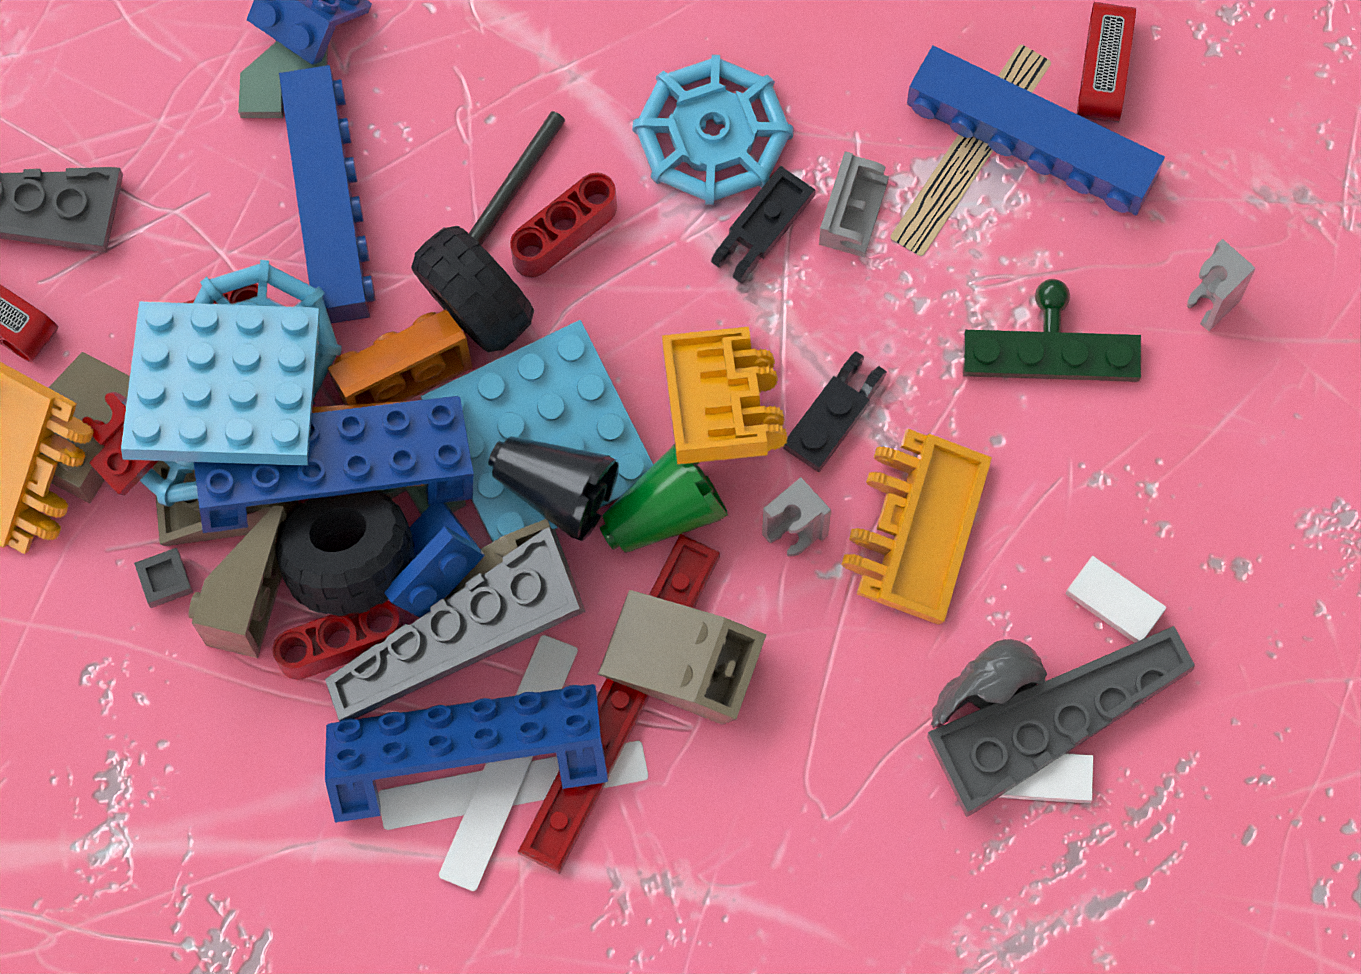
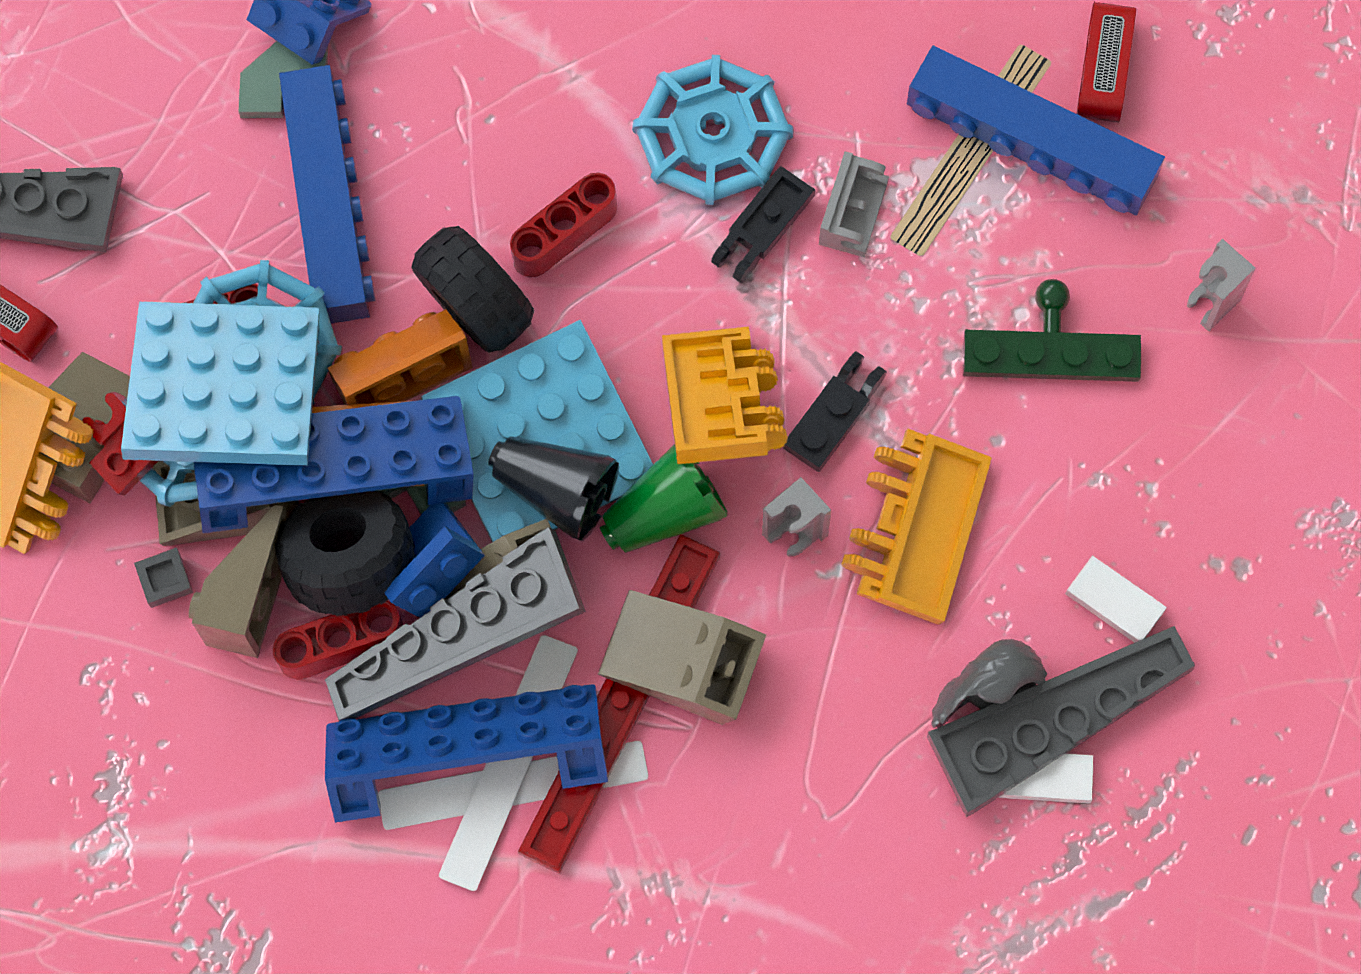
pearl dark grey bar [469,111,565,245] -> none

